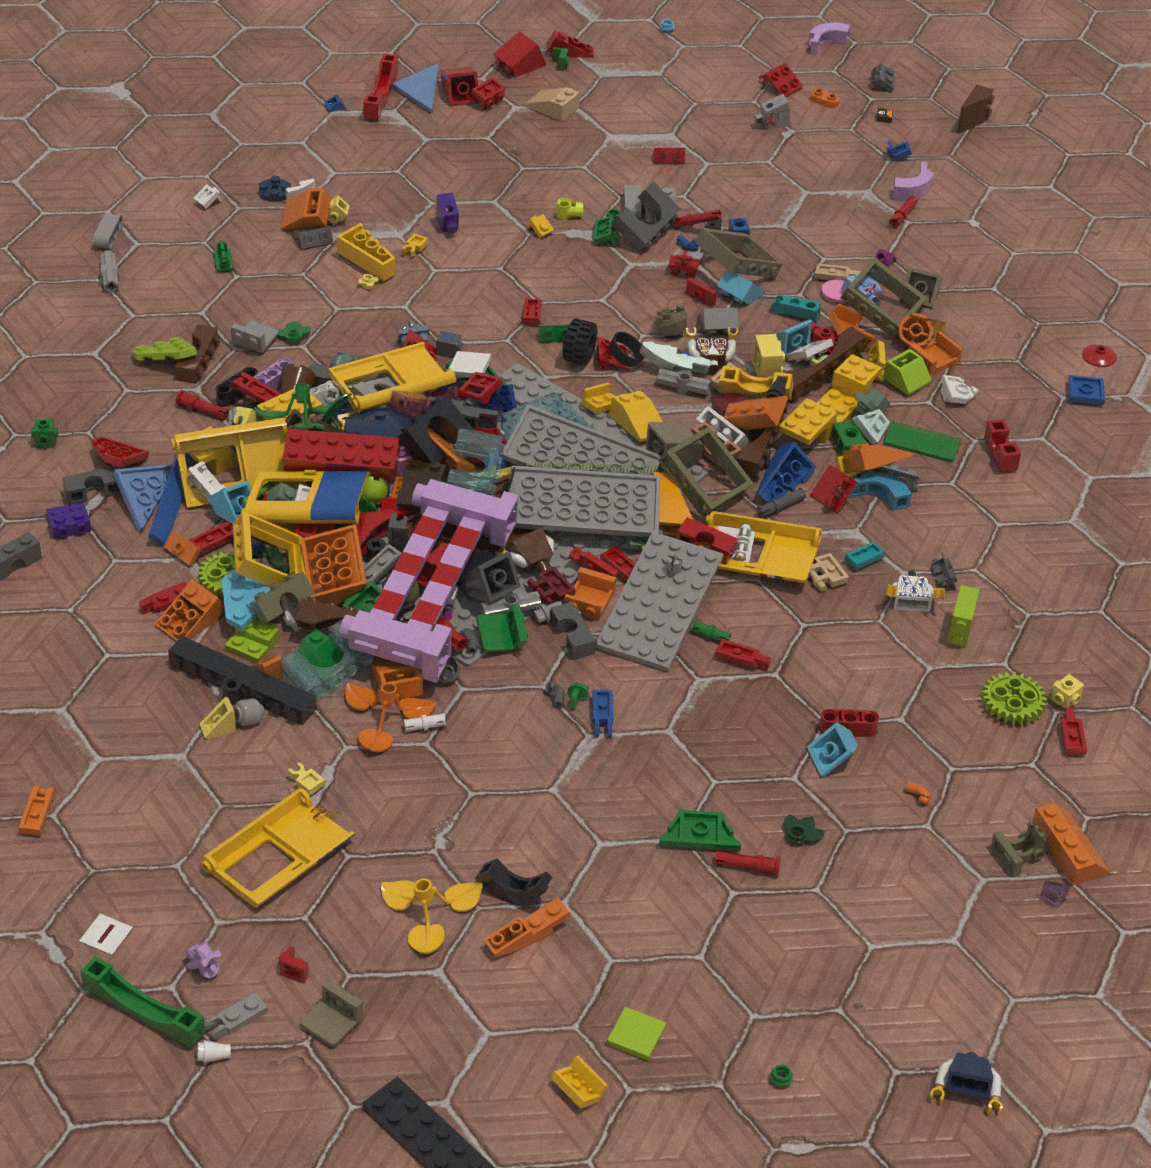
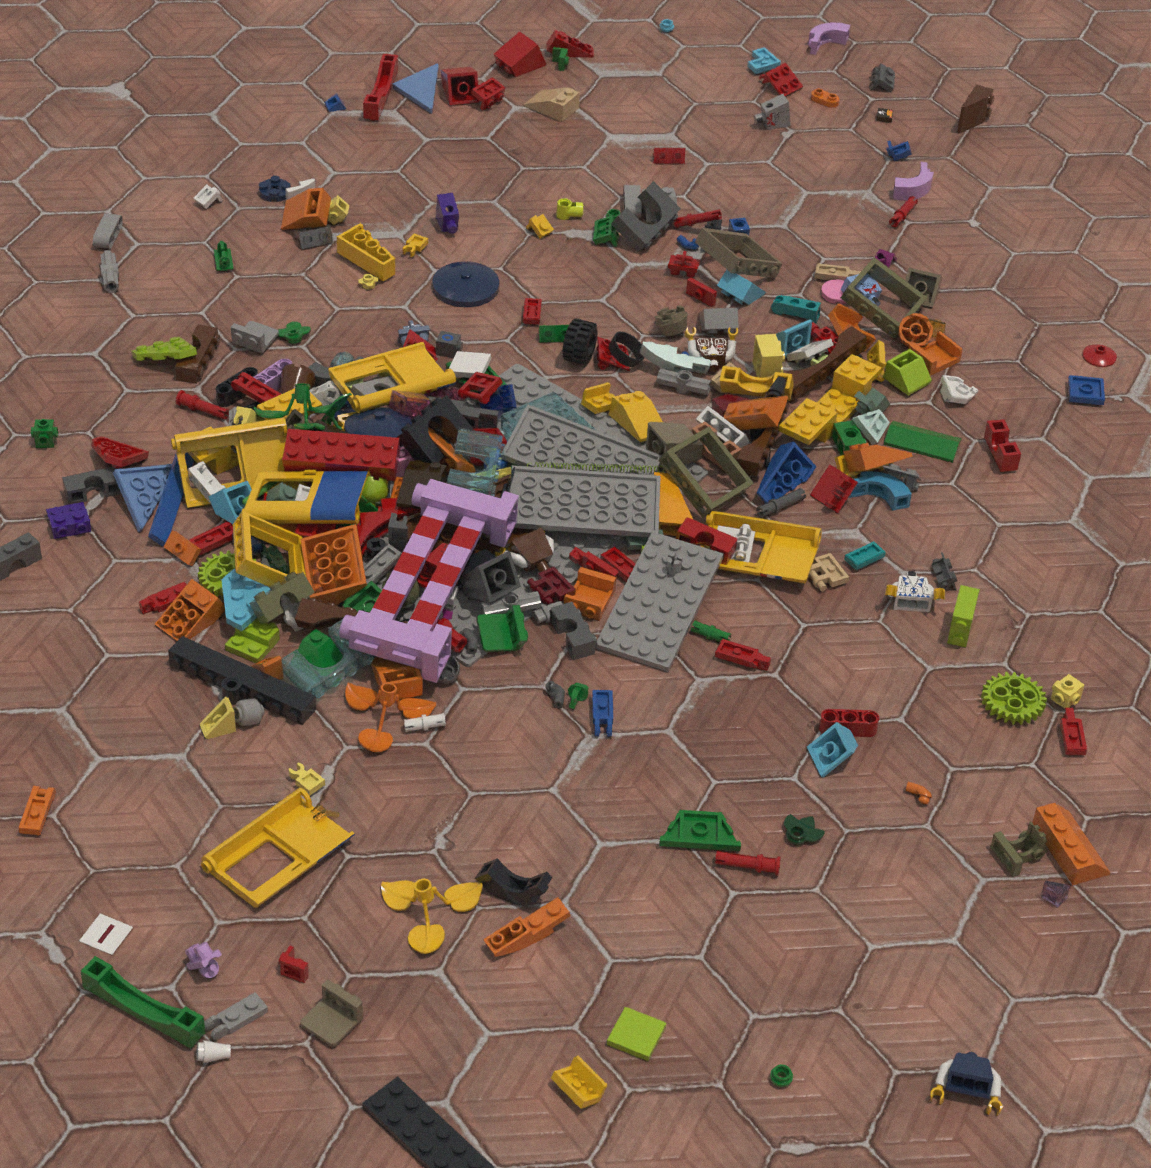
none -> dark blue dish [432,261,499,307]
none -> medium azure plate [748,47,781,74]

